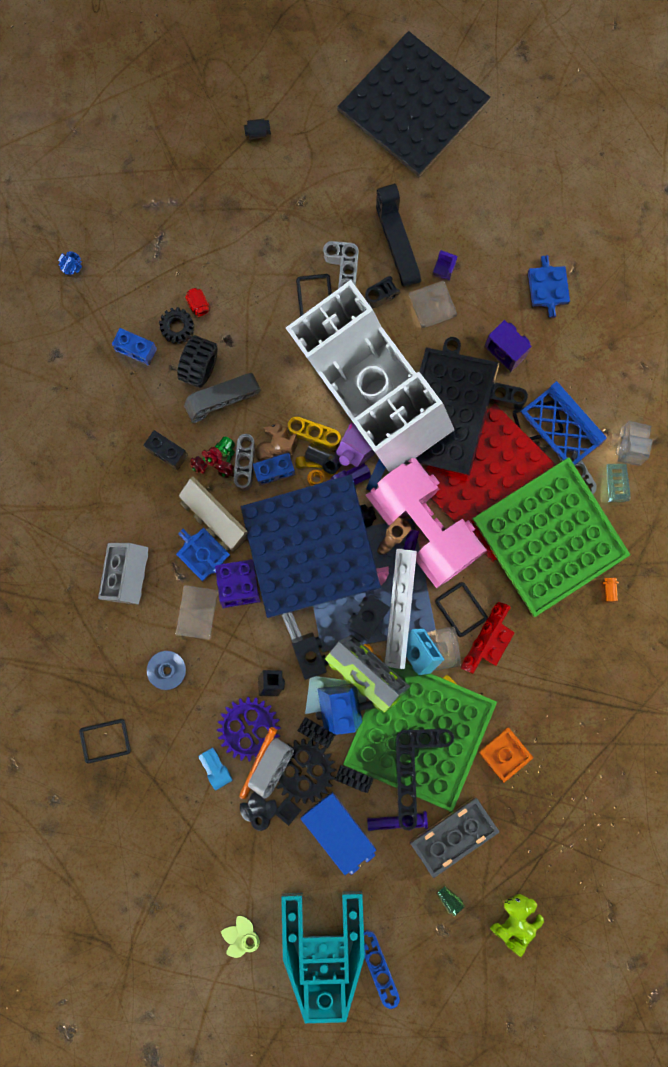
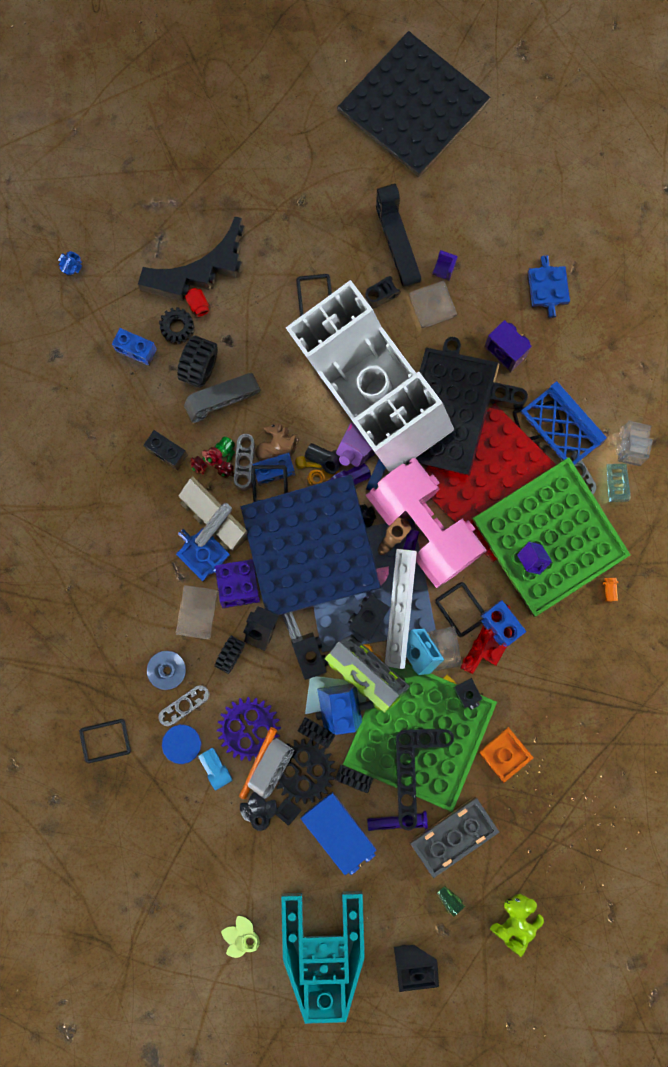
light grey slope [98,543,149,604] -> none
black brick [244,118,271,139] -> none
black brick [258,670,285,696] -> none
yellow beam [288,417,341,450] -> none
light grey beam [323,241,359,289] -> none
blue beam [364,930,400,1009] -> none
none -> black arch [138,217,245,301]
none -> light grey beam [159,686,210,726]
none -> blue tile [162,725,202,764]
none -> light grey axle [195,503,232,547]
none -> black tyre [215,636,245,674]
none -> black brick [243,606,279,651]
none -> black piece [251,465,288,502]
none -> black slope [394,945,439,992]
none -> black brick [453,678,482,710]
none -> blue brick [480,600,527,647]
none -> dark purple panel [517,542,552,575]

